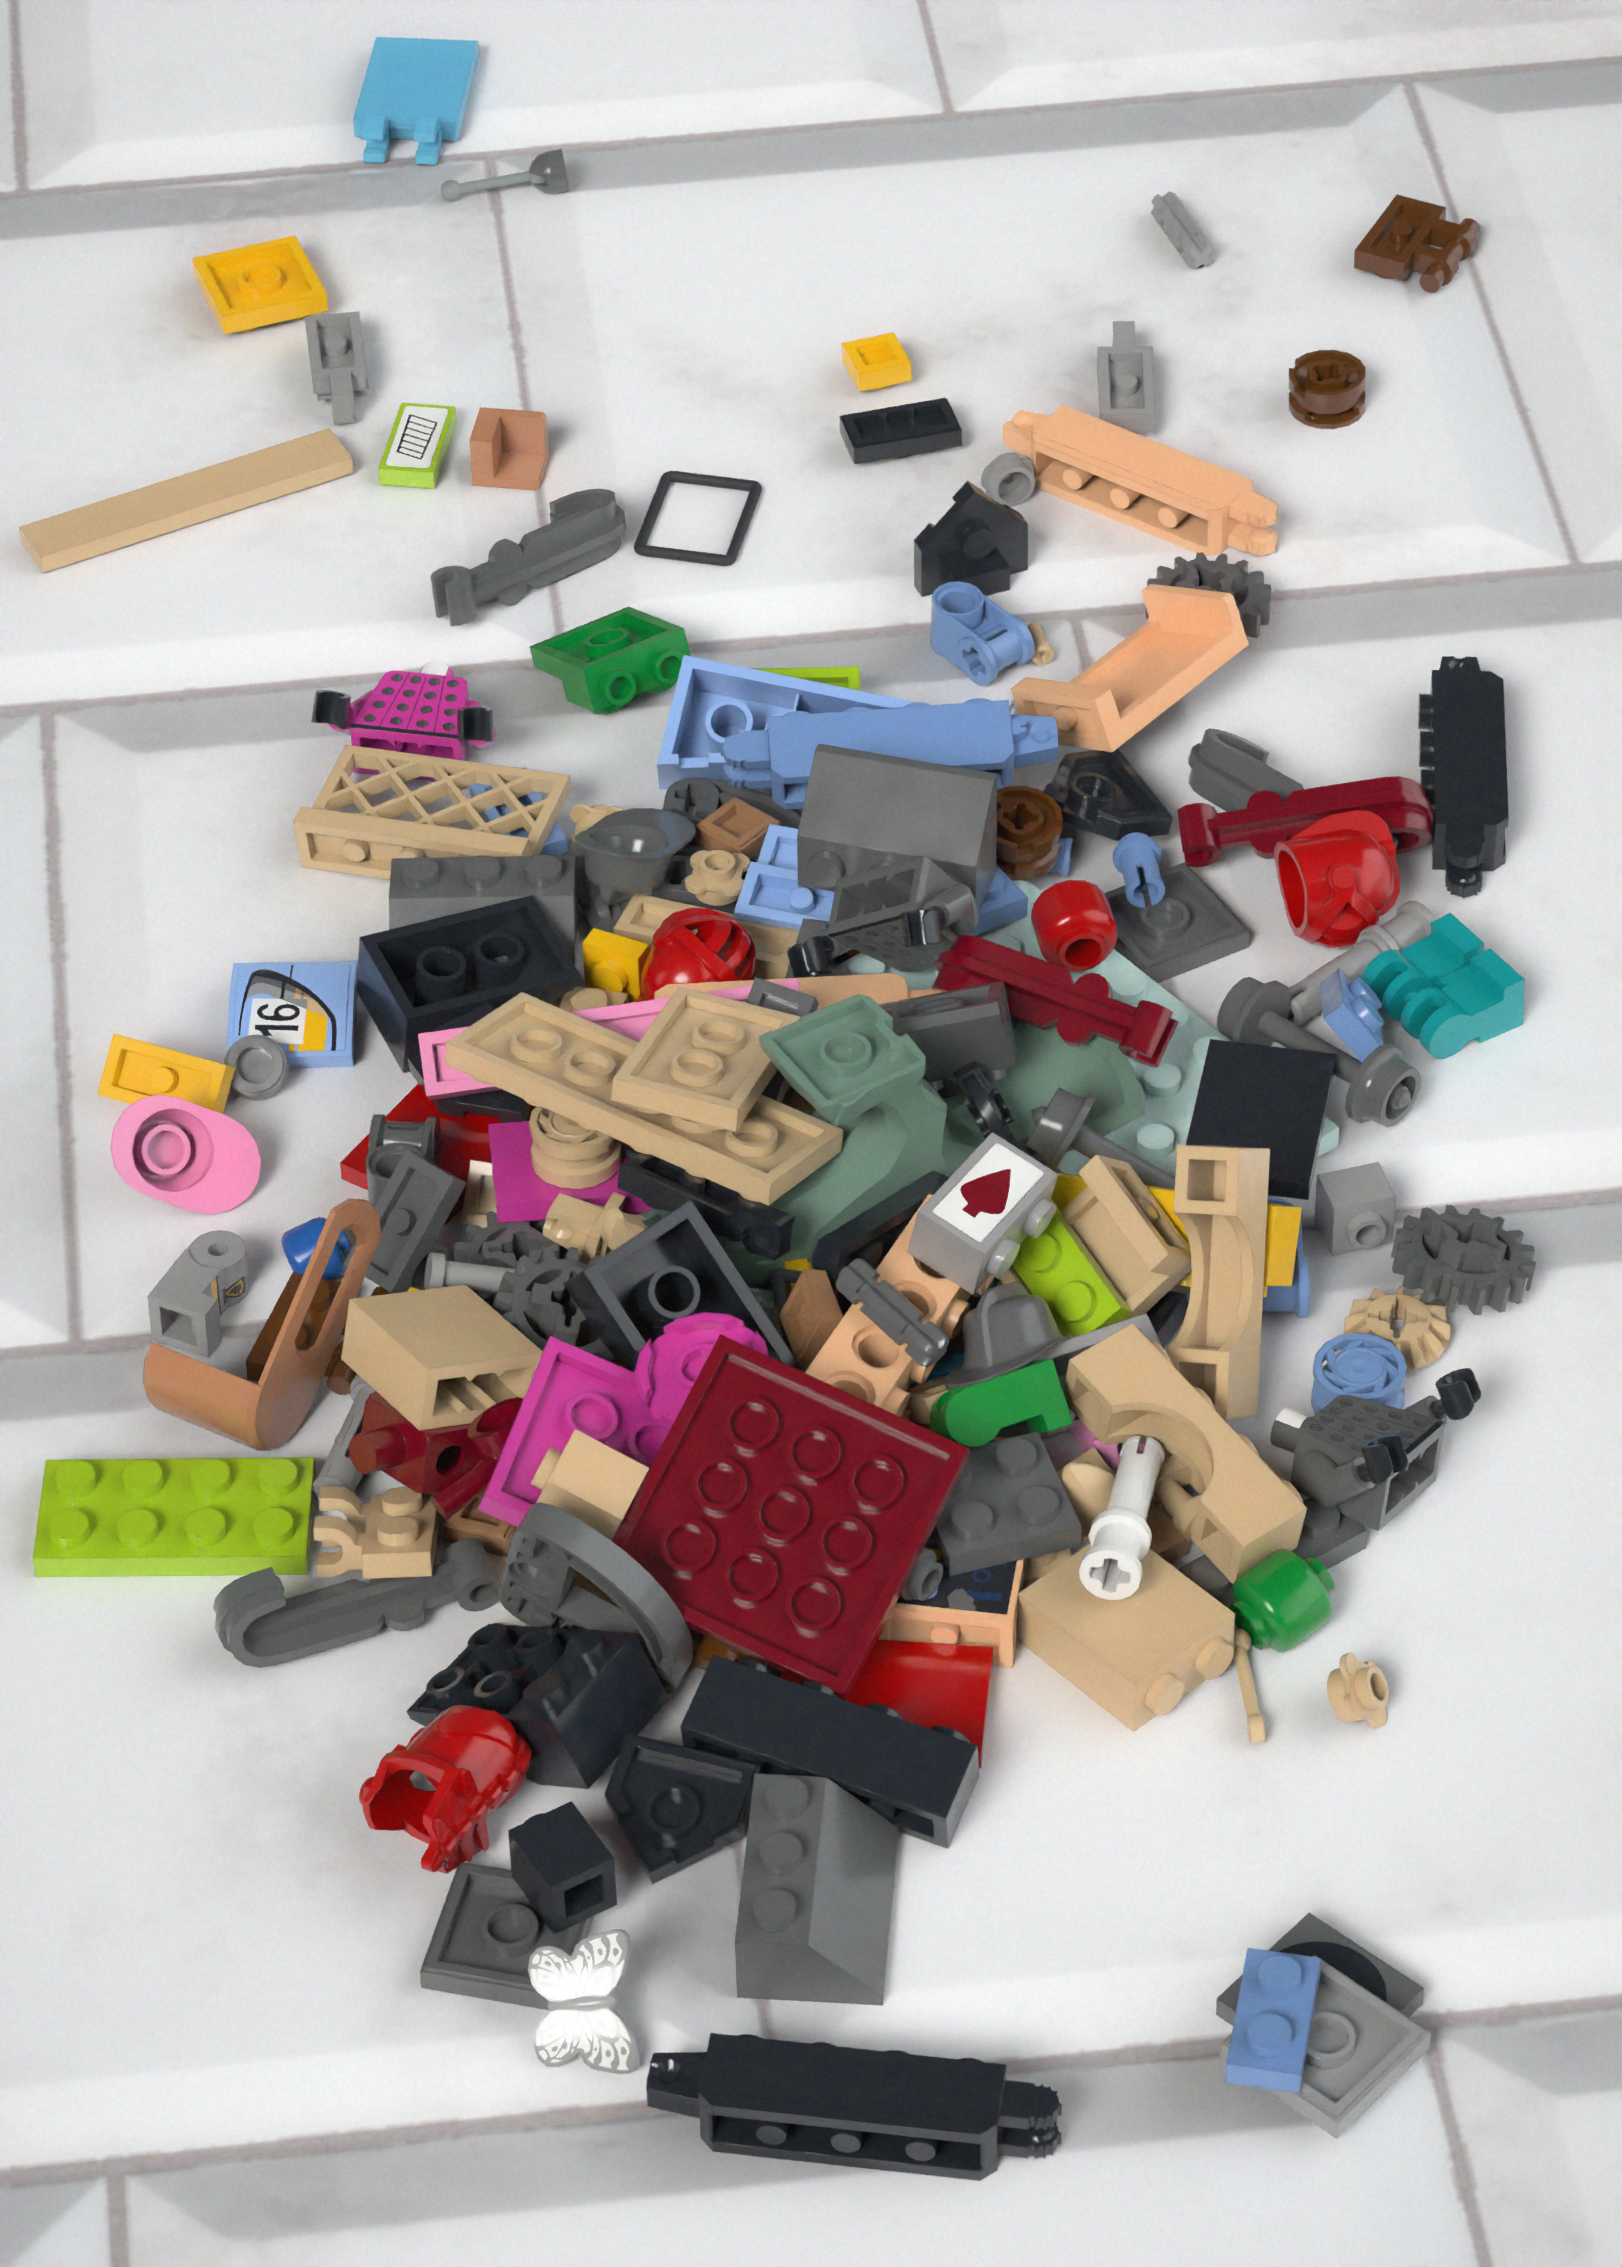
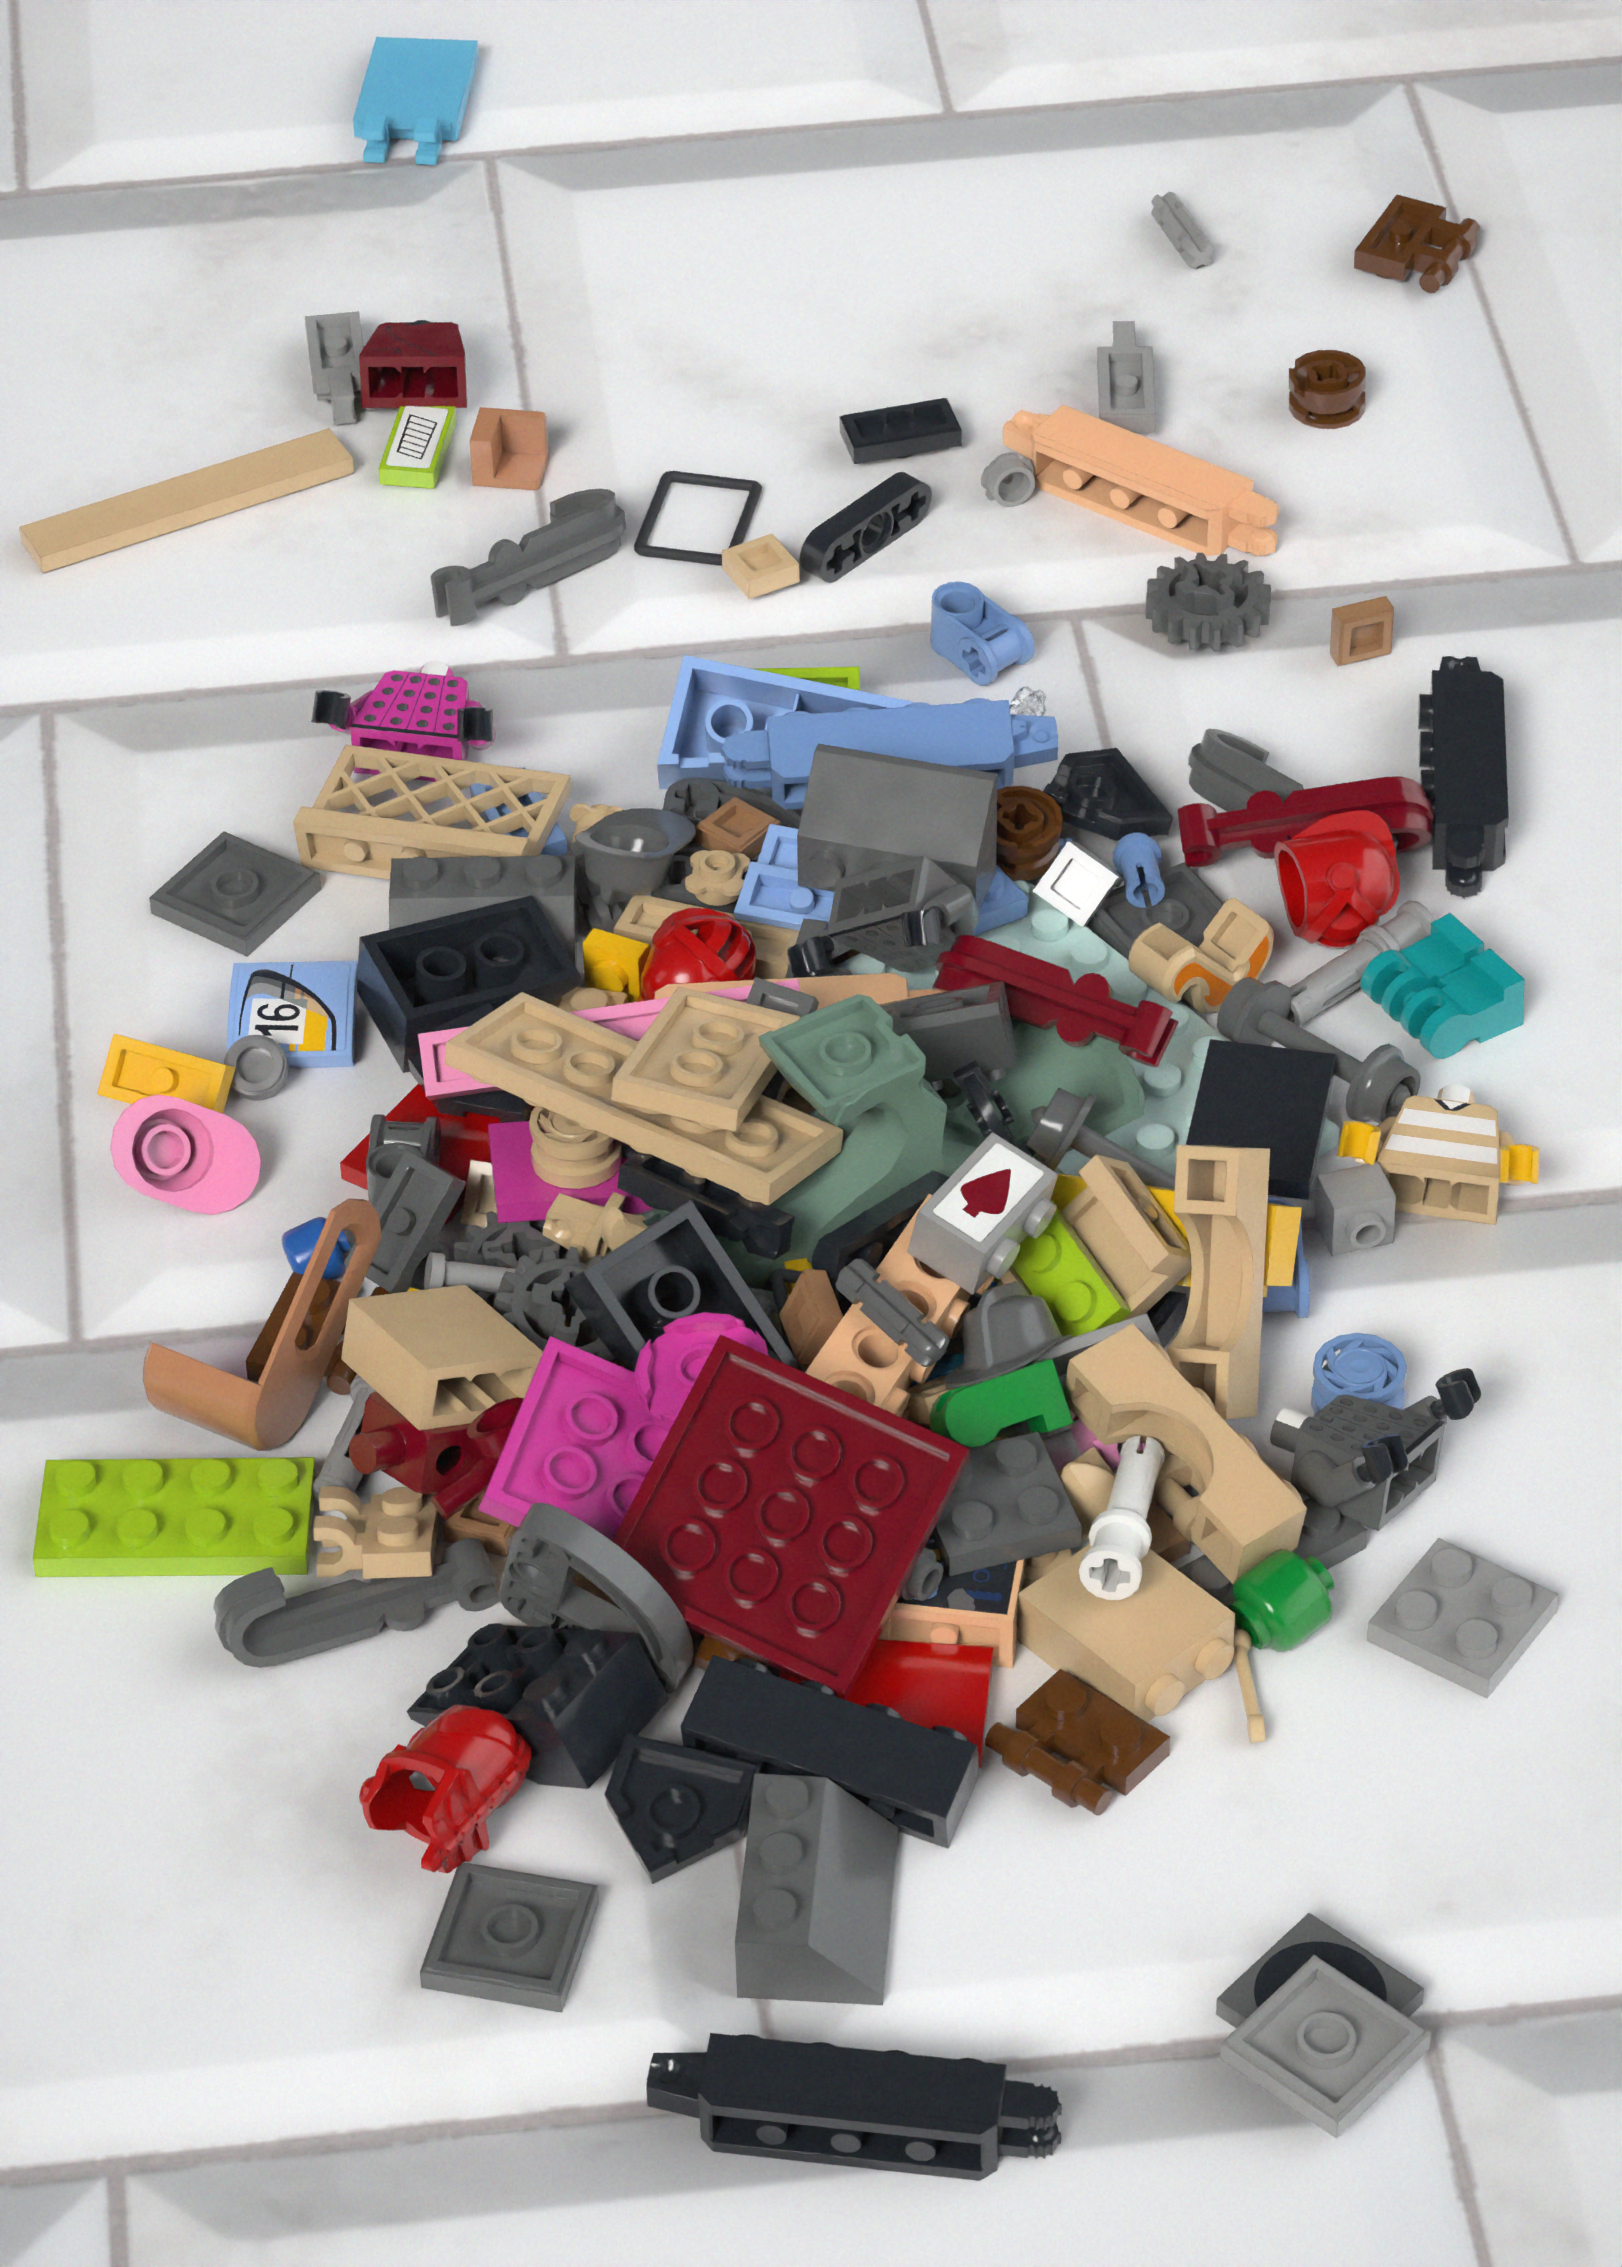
light grey leg [147,1230,250,1358] -> none
yellow plate [192,235,328,335] -> none
hinge [441,149,569,201] -> none
black brick [508,1801,617,1934] -> none
animal [528,1929,640,2074] -> none
green plate [529,606,691,714] -> none
tan brick [531,1429,649,1540] -> none
yellow plate [841,332,912,392] -> none
black plate [914,481,1028,597] -> none
light nougat panel [1011,584,1249,752] -> none
tan piece [1027,622,1054,665] -> none
red head [1031,880,1118,971] -> none
medium blue plate [1225,1948,1321,2094] -> none
medium blue plate [1320,968,1384,1063] -> none
tan plate [1327,1653,1389,1729] -> none
tan gear [1344,1285,1451,1371] -> none
dark grey gear [1391,1205,1536,1315] -> none
none -> dark grey tile [149,831,321,957]
none -> dark red torso [359,320,468,408]
none -> tan plate [722,533,800,599]
none -> black beam [799,472,932,583]
none -> reddish brown plate [985,1669,1170,1816]
none -> panel [1033,841,1124,927]
none -> tan animal [1128,898,1274,1013]
none -> medium nougat tile [1330,596,1394,666]
none -> tan torso [1337,1084,1540,1225]
none -> light grey plate [1367,1537,1558,1699]

